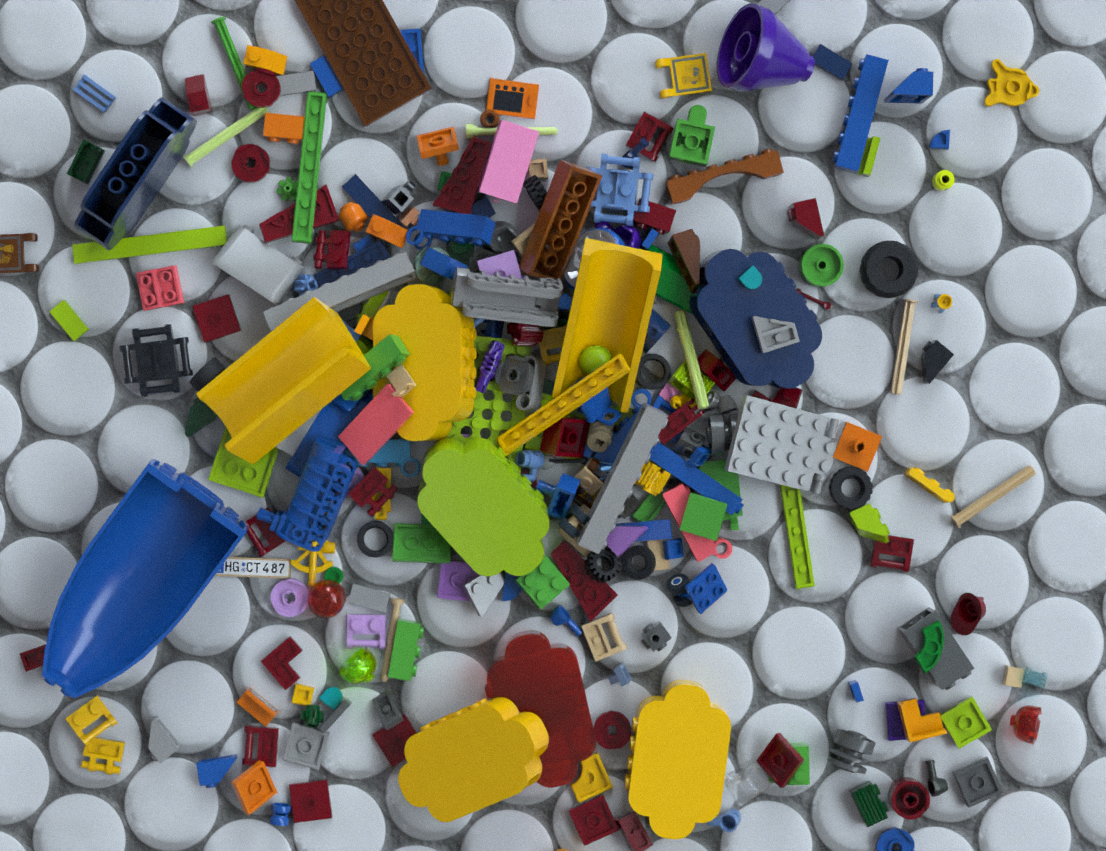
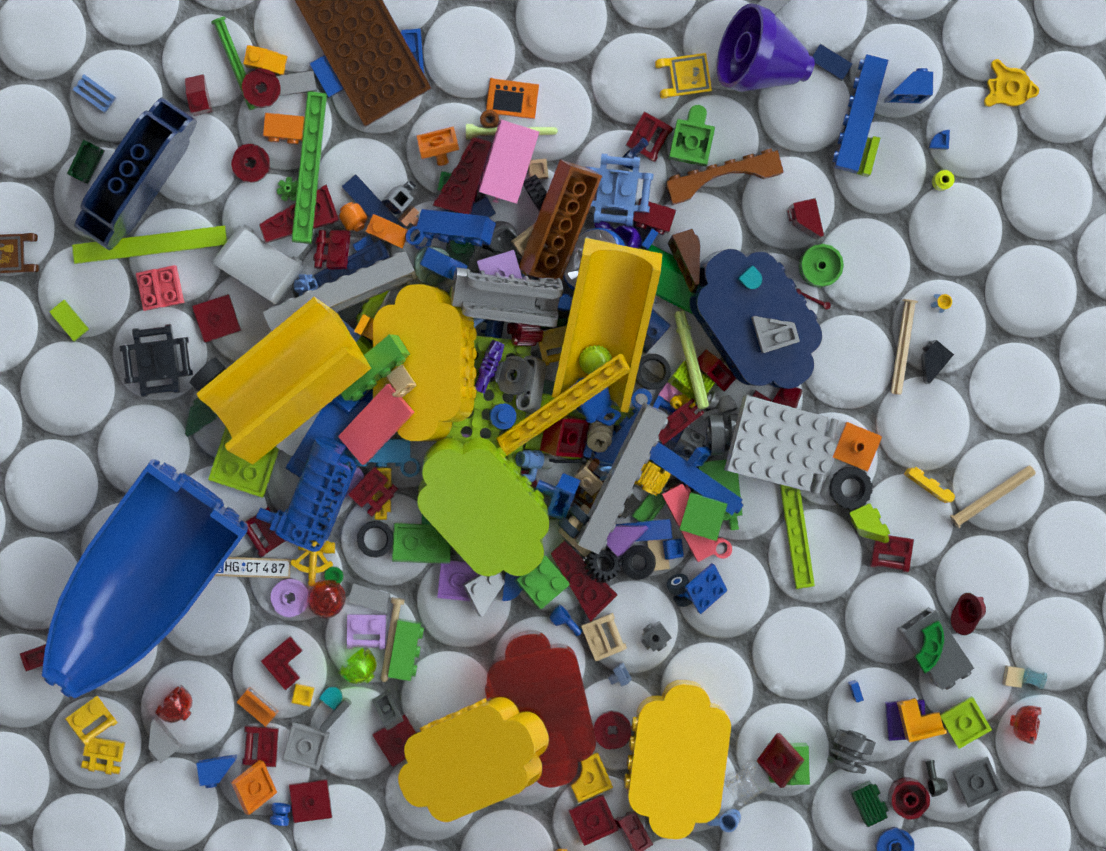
yellowish green axle [183,107,269,168] -> none
dark green gear [300,705,324,727] -> none
black tyre [859,241,919,298] -> none
none -> clear red cylinder [155,685,193,723]
none -> blue piece [489,404,516,429]

